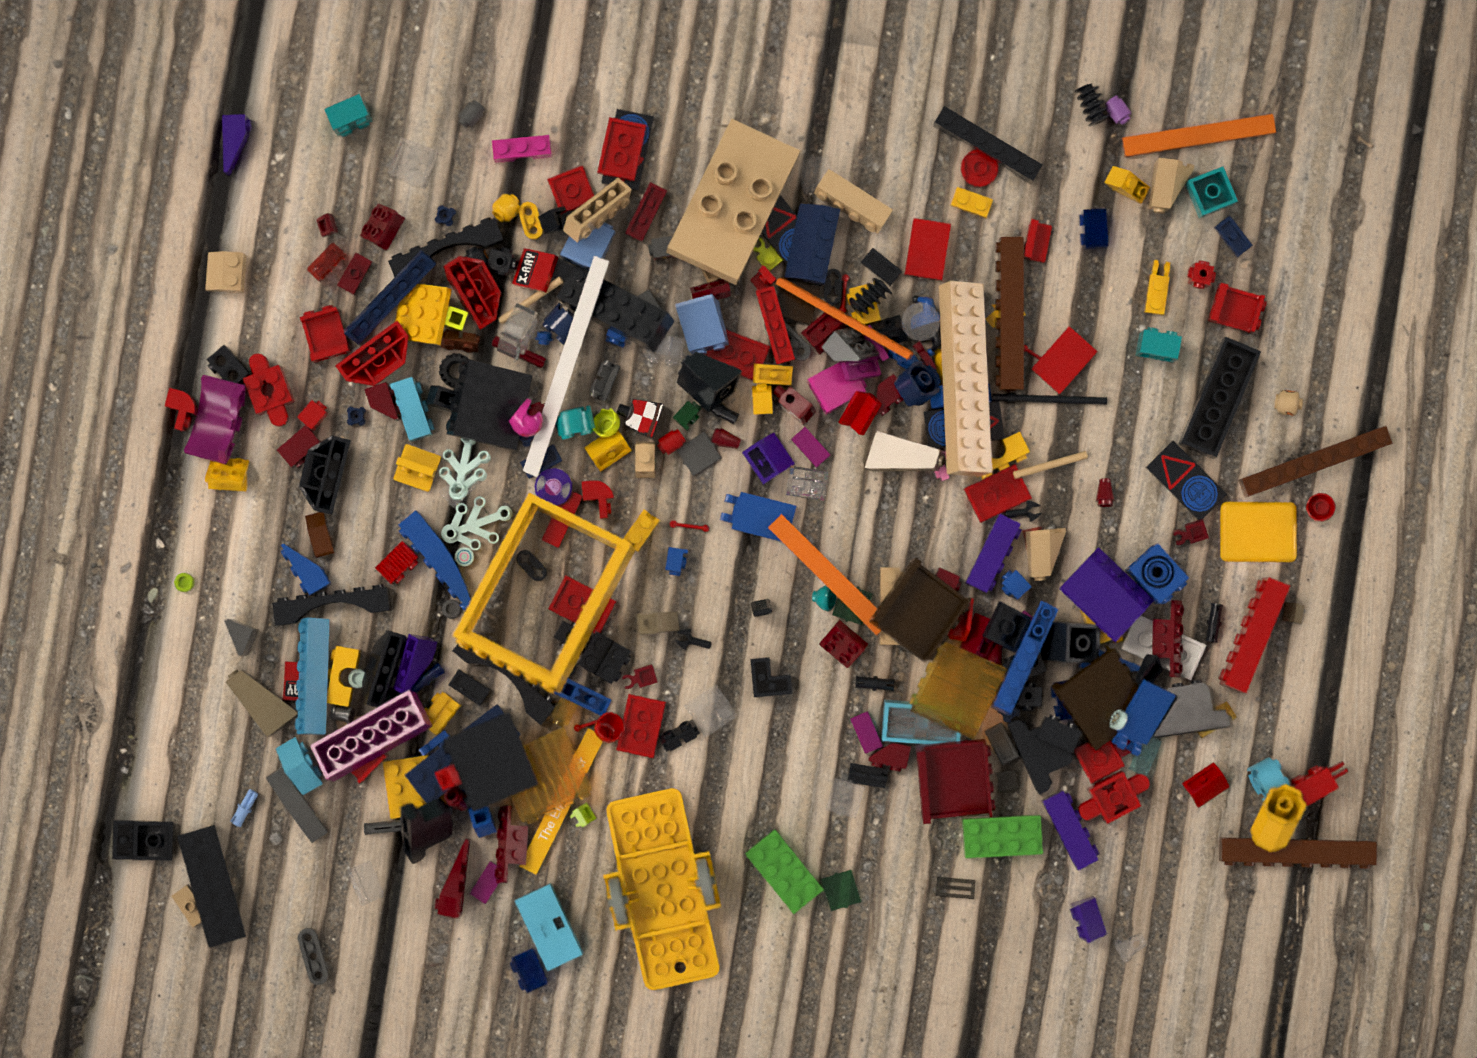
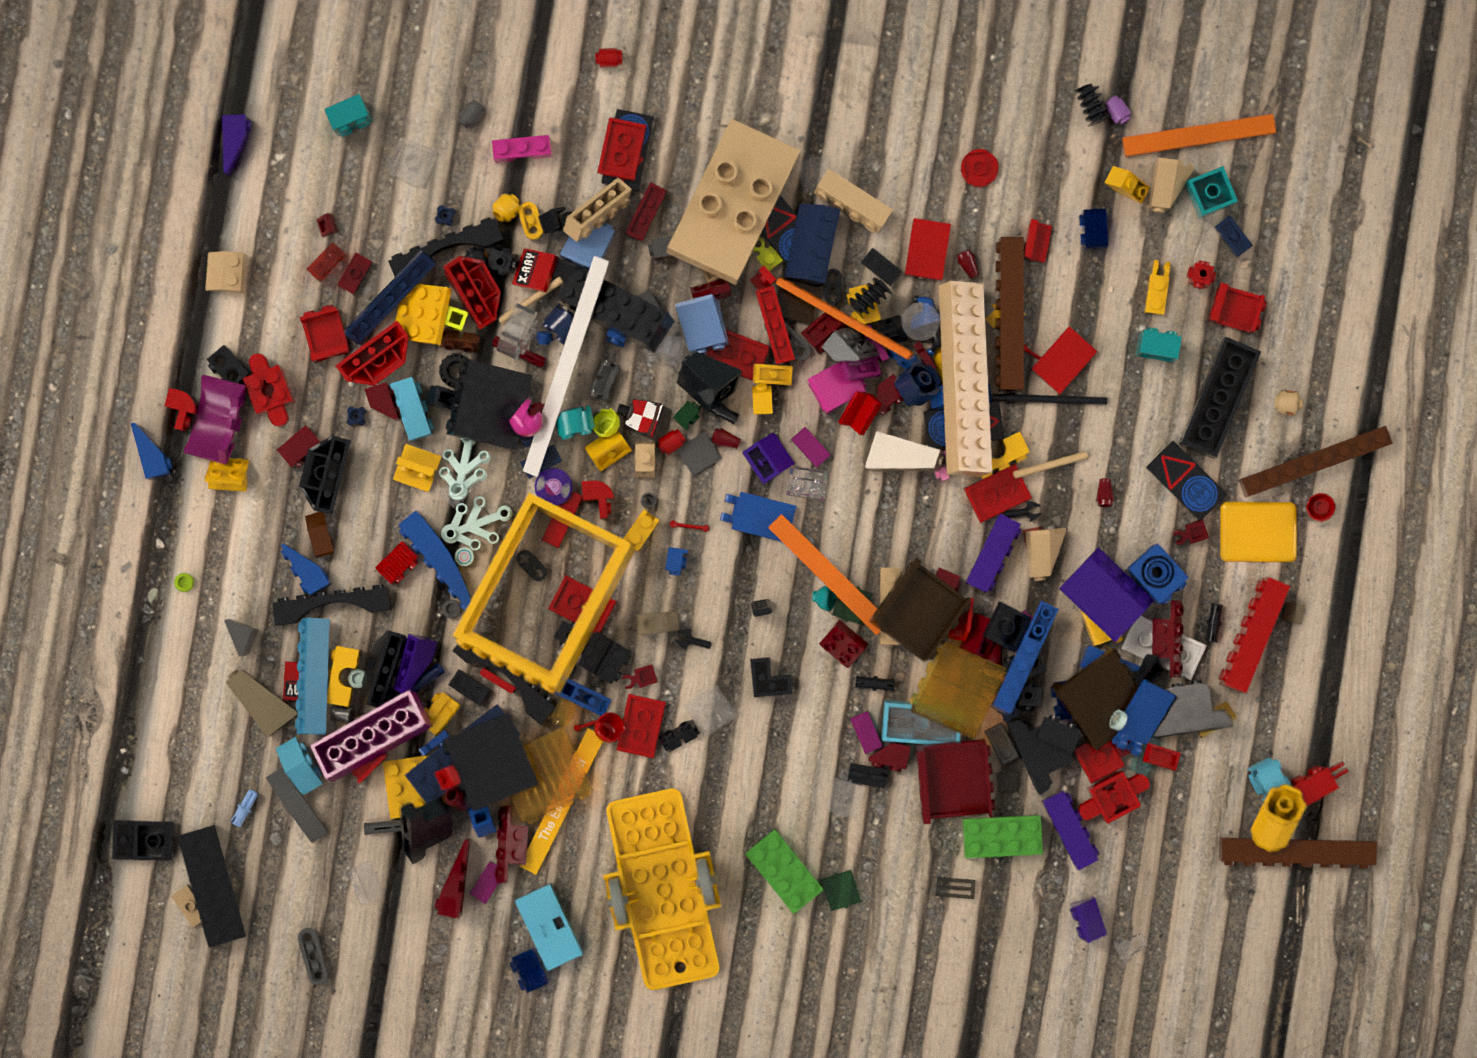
red brick [297,400,329,431] -> none
dark red bracket [360,203,405,251] -> none
red tile [547,165,594,215] -> none
lime tile [570,802,597,828] -> none
dark red torso [773,385,816,426] -> none
red hinge [839,274,849,313] -> none
black arch [933,106,1043,184] -> none
yellow plate [950,187,993,218] -> none
blue brick [1001,570,1032,600] -> none
black slope [1041,621,1100,663] -> none
red panel [1182,762,1230,808] -> none
none -> blue slope [131,423,173,480]
none -> red tile [480,667,517,694]
none -> red brick [595,48,623,68]
none -> dark grey hinge [640,492,656,509]
none -> dark red cone [956,249,980,279]
none -> red tile [1142,743,1181,771]

